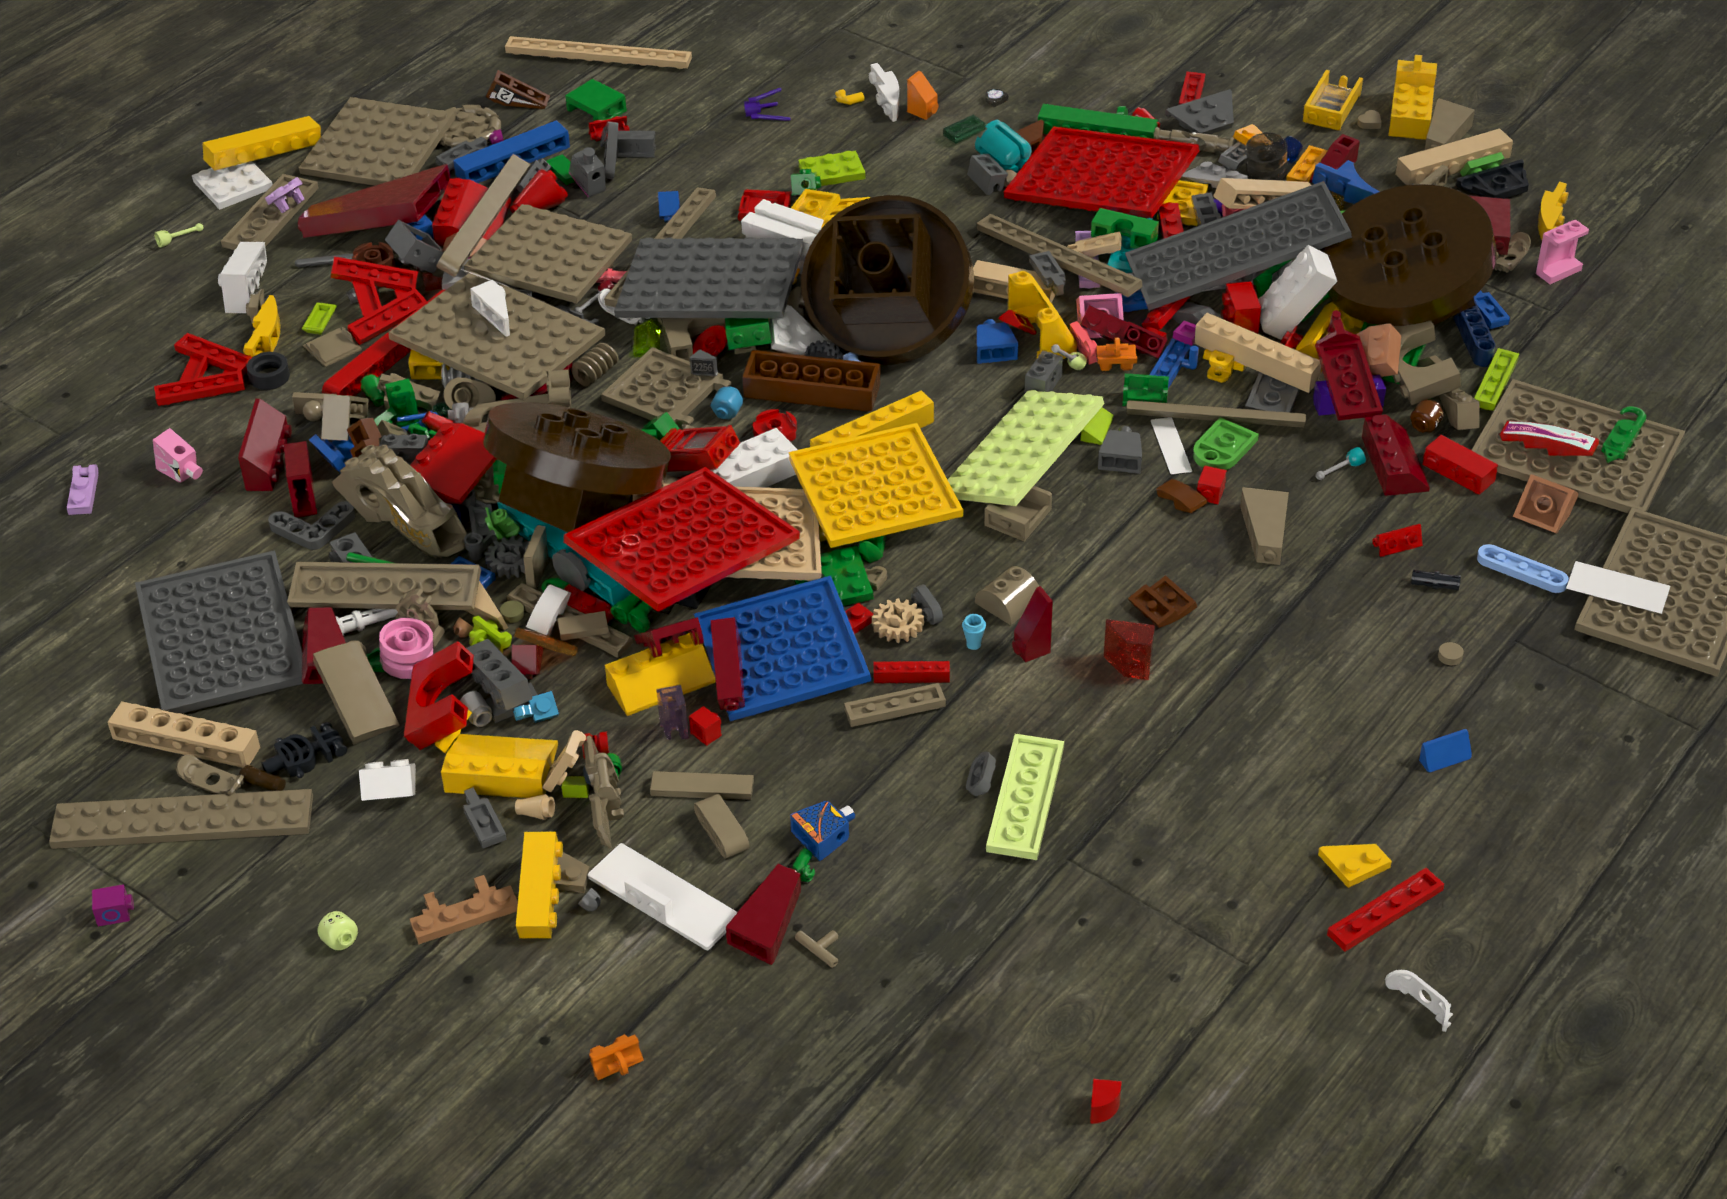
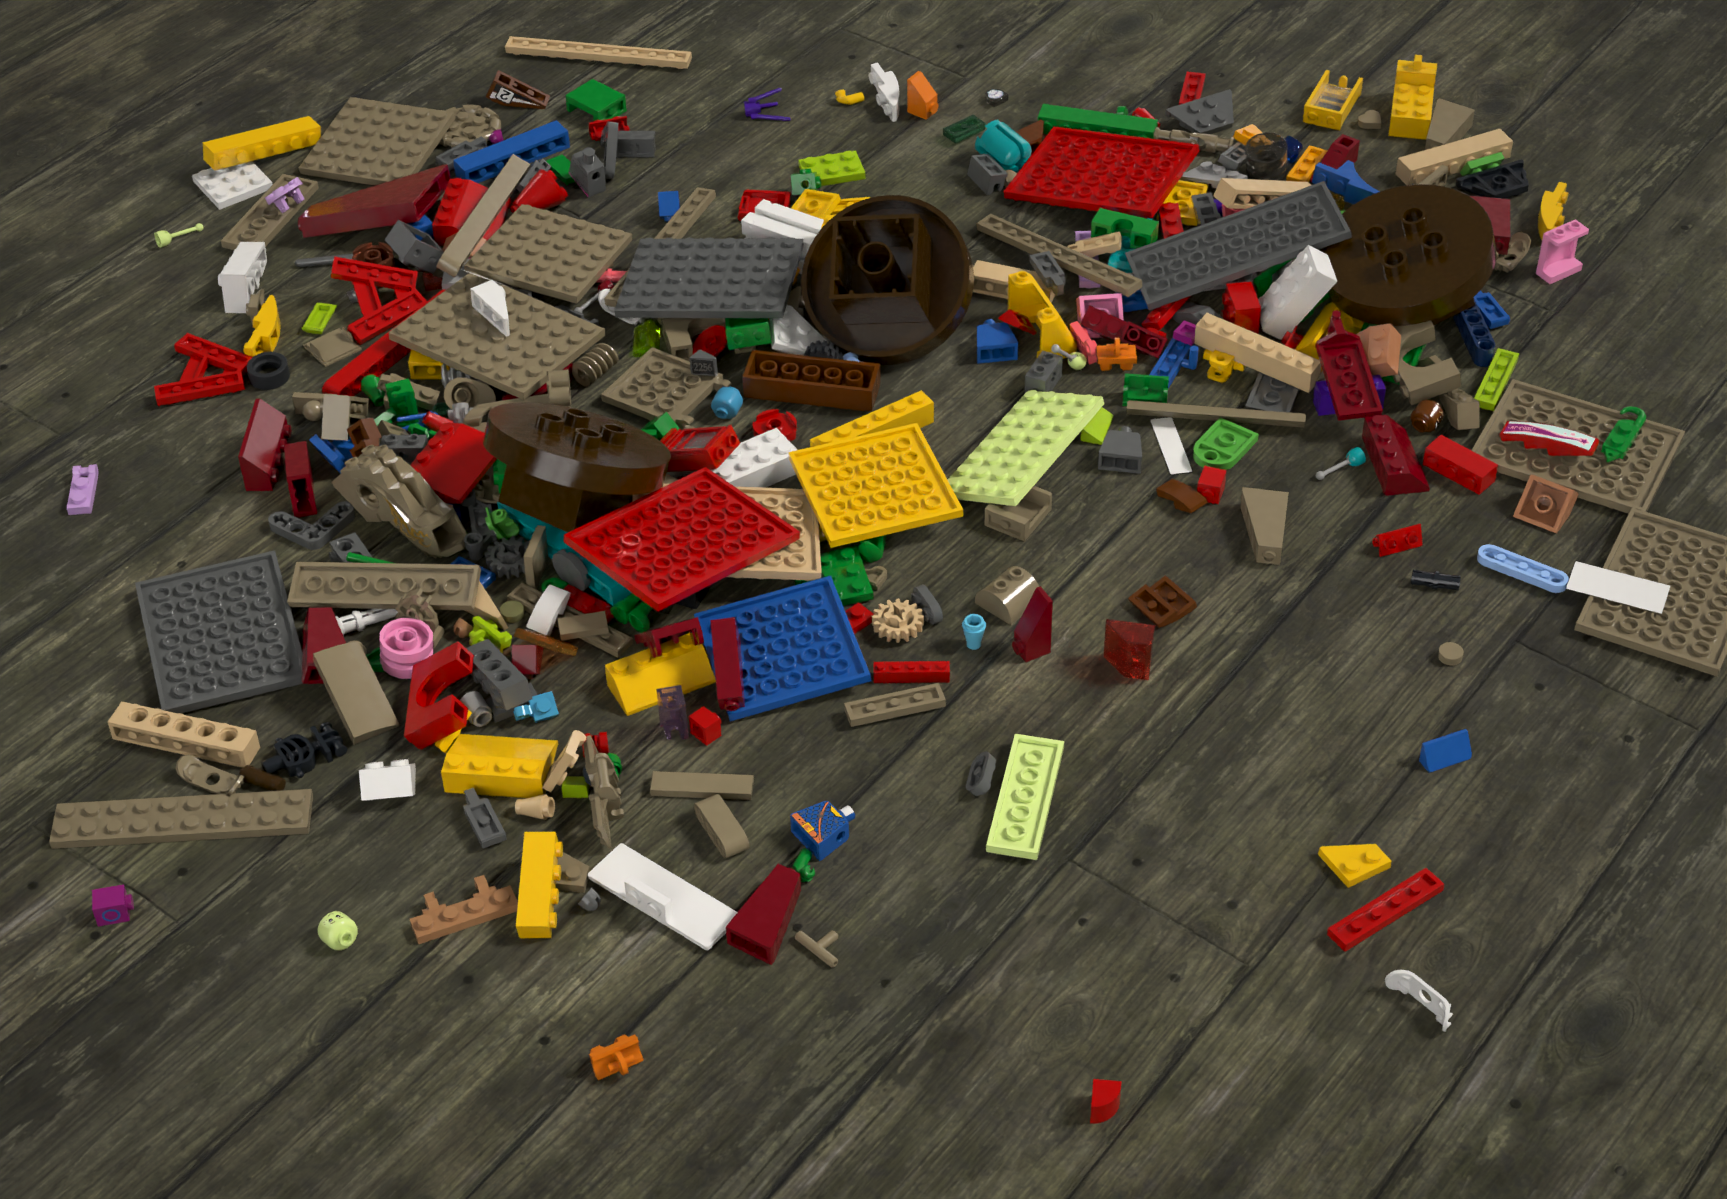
bright pink torso [153,428,203,482] -> none

